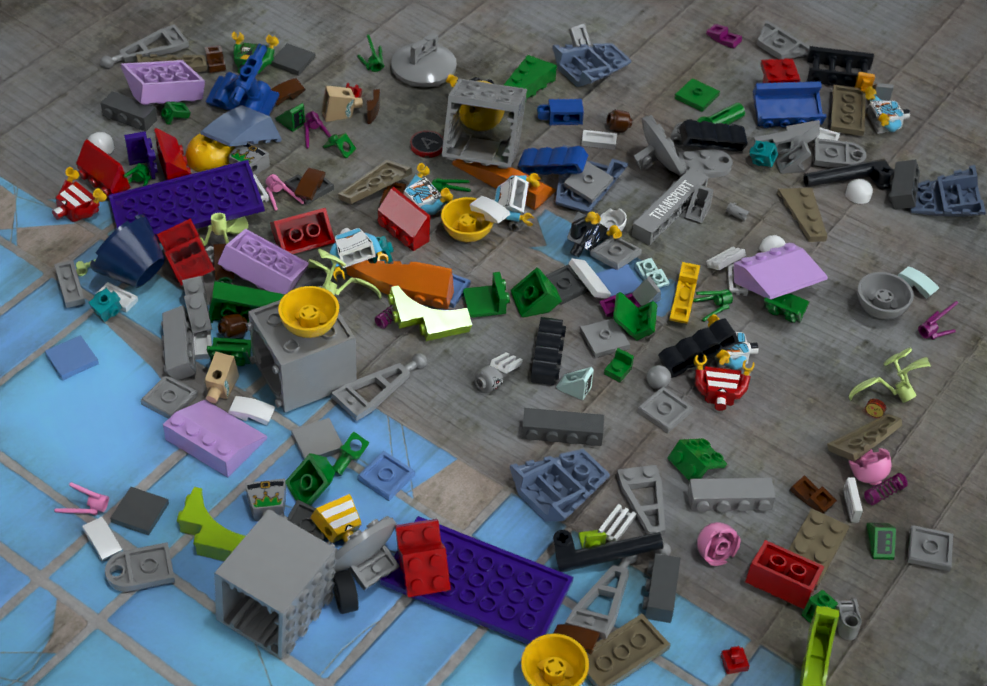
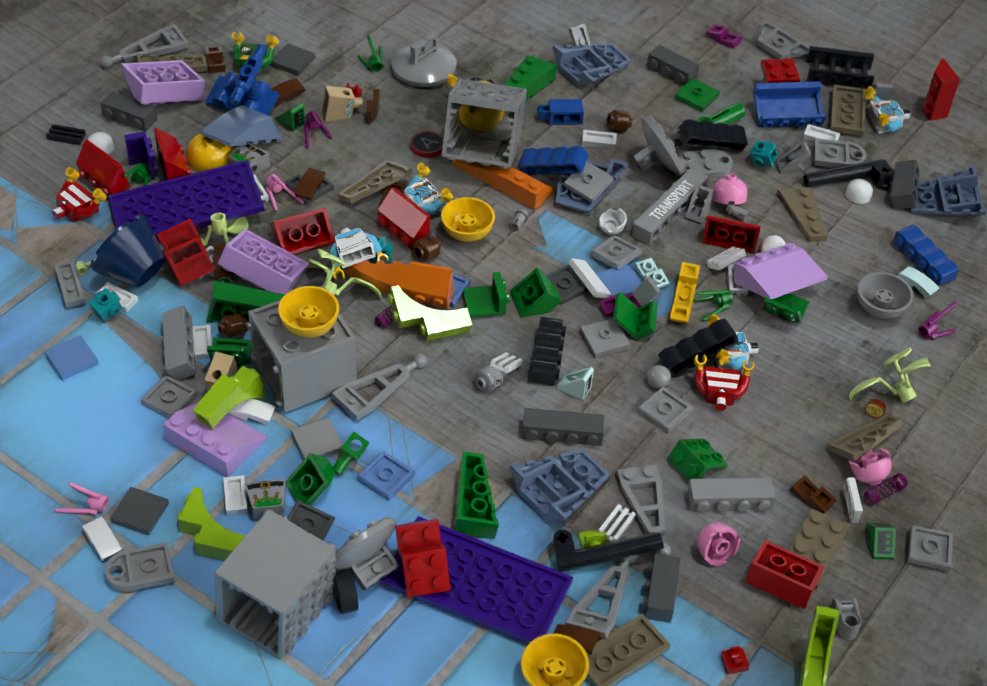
green bracket [161,101,191,125] -> none
light grey arch [182,276,213,334] -> none
yellow torso [310,494,362,543] -> none
green bracket [323,133,356,158] -> none
green plant [432,178,471,203] -> none
white slope [469,196,510,223] -> none
white torso [493,173,540,226] -> none
black torso [567,211,622,257] -> none
green bracket [604,348,634,383] -> none
light grey slope [754,120,820,154] -> none
green bracket [801,590,838,624] -> none
light orange tile [855,72,875,91] -> none
none -> black tile [46,124,86,145]
none -> lime arch [193,366,267,429]
none -> white tile [223,475,248,516]
none -> reddish brown head [413,235,441,261]
none -> green wedge [453,451,499,539]
none -> dark grey brick [647,45,699,85]
none -> red slope [702,215,761,254]
none -> bright pink cylinder [712,174,747,204]
none -> blue brick [894,225,959,286]
none -> red slope [922,59,960,121]

